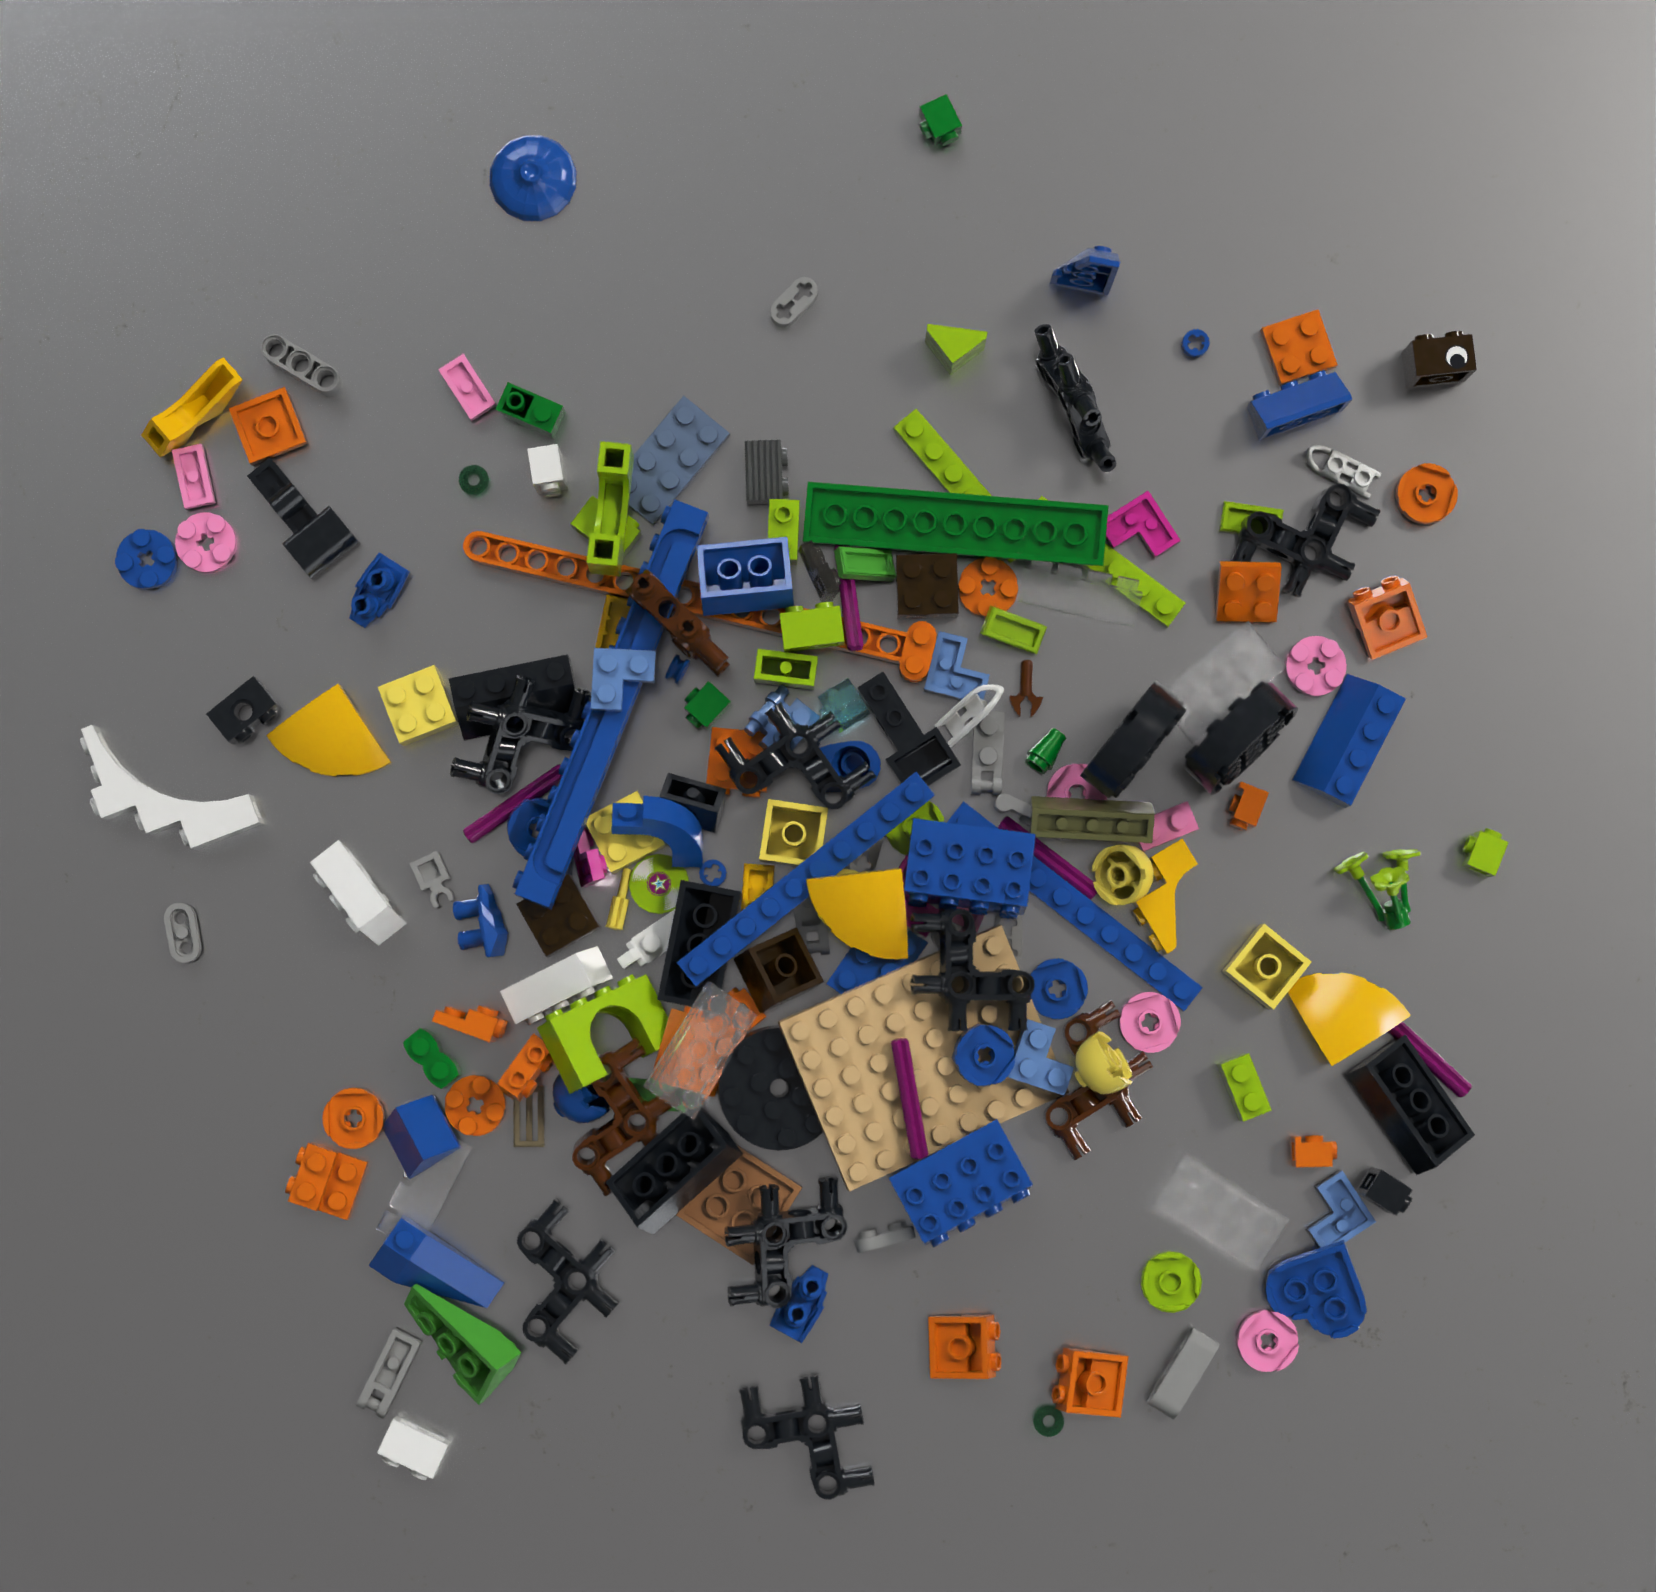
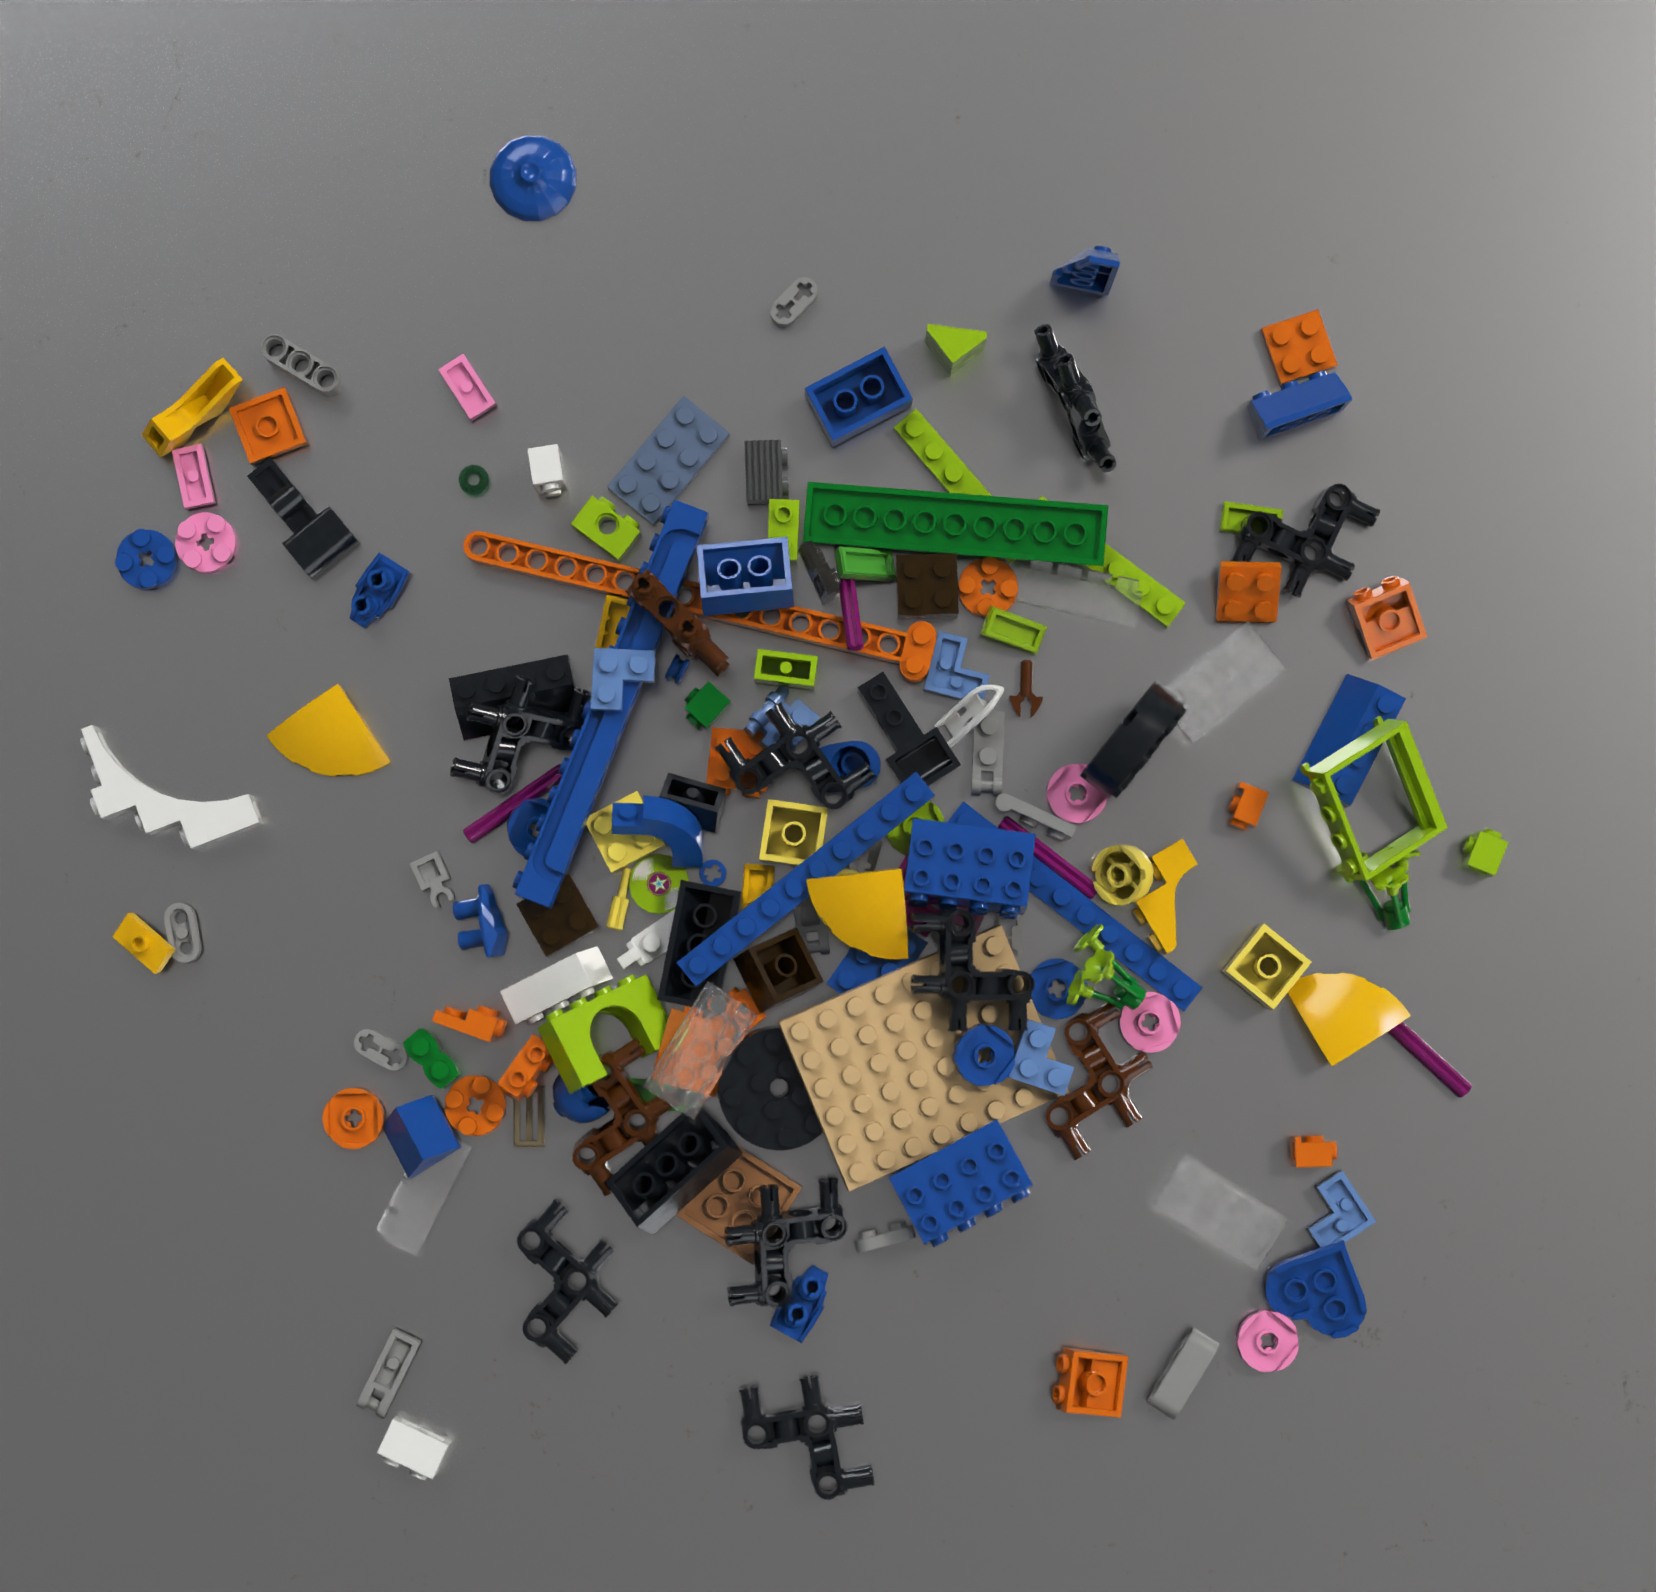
black brick [206,676,281,745] -> none
orange plate [285,1142,369,1220] -> none
white wedge [310,840,407,946] -> none
blue wedge [368,1214,504,1308] -> none
light yellow brick [378,665,459,746] -> none
bright green wedge [404,1284,522,1405] -> none
green slope [496,382,566,439] -> none
dark pink plate [573,827,607,887] -> none
lime arch [586,441,634,577] -> none
lime brick [779,602,845,652] -> none
clear light blue brick [818,678,870,733] -> none
magenta axle [891,1038,928,1159] -> none
green brick [919,94,962,146] -> none
orange plate [928,1315,1001,1379] -> none
green cone [1025,728,1066,774] -> none
olive panel [1030,796,1155,843] -> none
clear green plate [1033,1405,1064,1437] -> none
light yellow cylinder [1075,1031,1132,1094] -> none
dark pink plate [1106,491,1181,558] -> none
bright pink plate [1138,801,1199,852] -> none
lime tile [1140,1251,1202,1313] -> none
blue bush [1182,329,1210,358] -> none
black brick [1184,680,1298,795] -> none
lime brick [1217,1053,1272,1122] -> none
bright pink plate [1285,636,1347,697] -> none
white piece [1306,445,1381,499] -> none
black slope [1347,1035,1475,1175] -> none
black brick [1356,1167,1413,1216] -> none
orange plate [1396,463,1458,525] -> none
dark brown brick [1401,331,1477,388] -> none
none -> yellow plate [112,913,176,974]
none -> light grey beam [354,1029,409,1071]
none -> blue brick [805,346,913,447]
none -> lime plant [1067,924,1146,1010]
none -> lime window [1300,716,1448,883]

